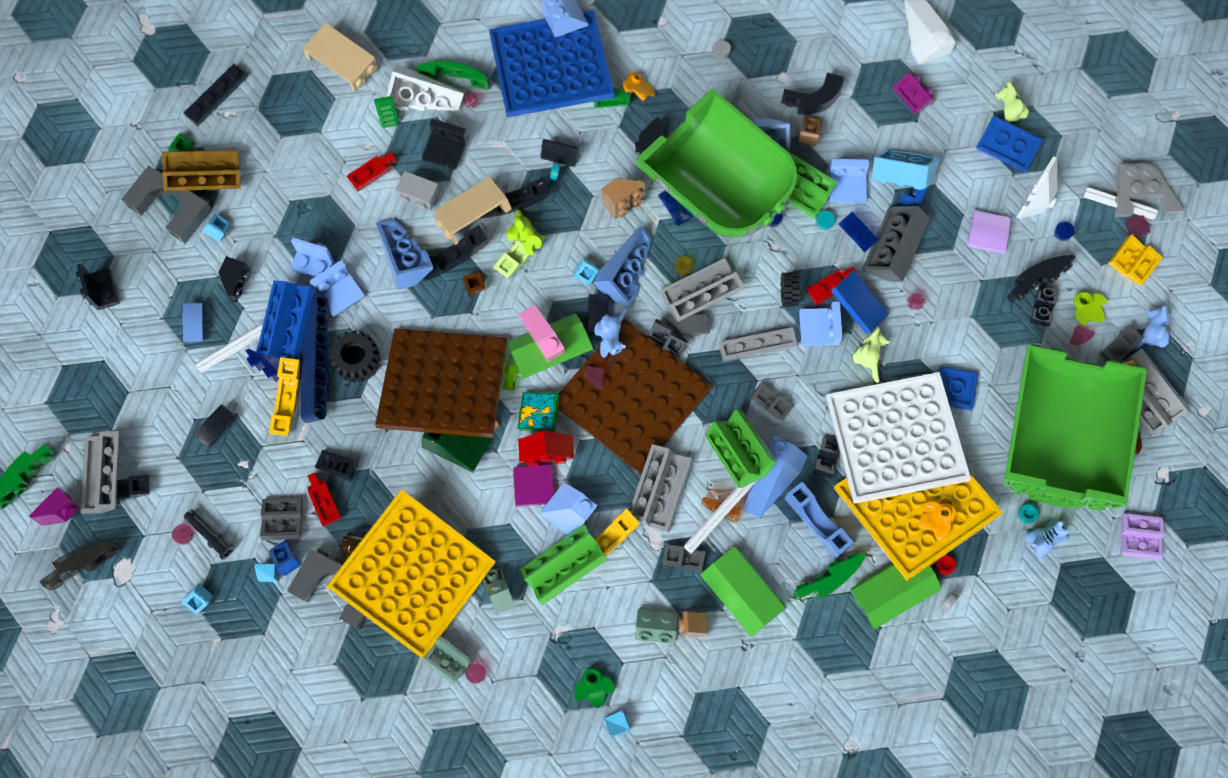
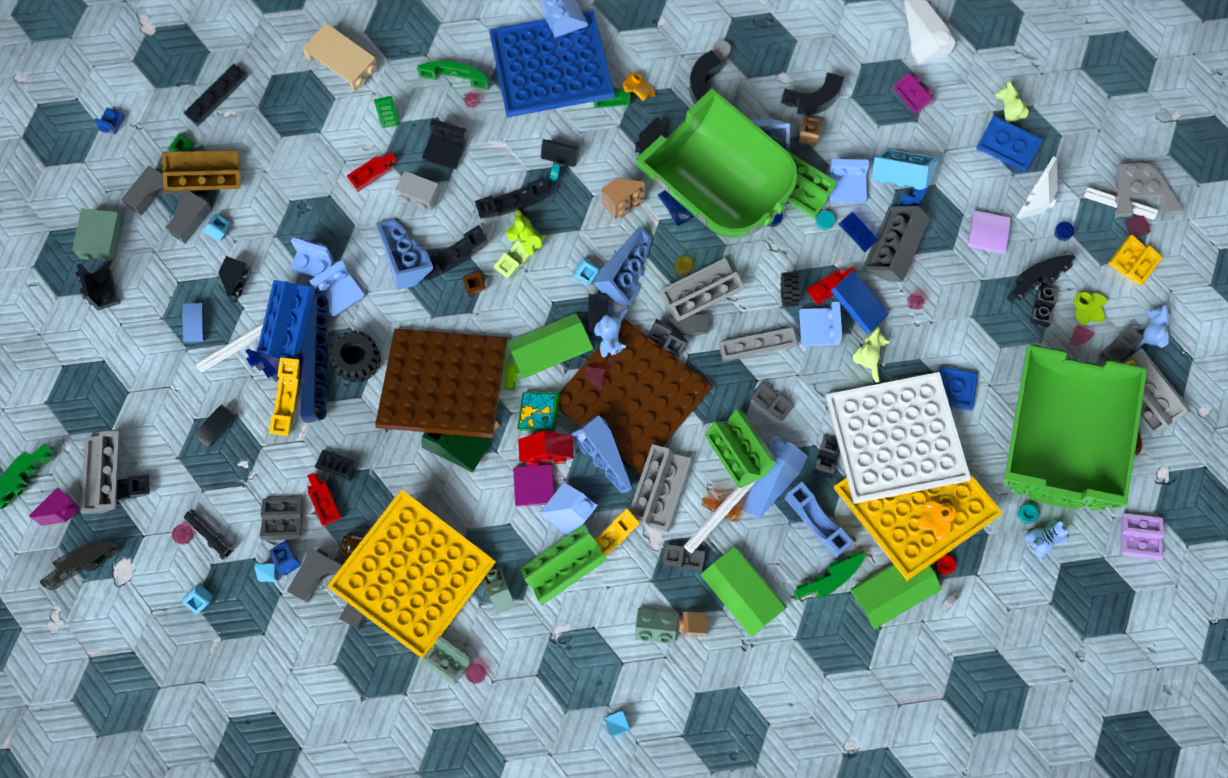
white wedge [386,65,464,110] -> none
tan panel [433,177,512,245] -> none
bright pink slope [518,305,565,363] -> none
green plate [575,667,615,708] -> none
none -> sand green brick [72,209,124,262]
none -> blue bracket [94,107,125,135]
none -> medium blue wedge [569,415,632,493]
none -> black arch [689,50,722,104]

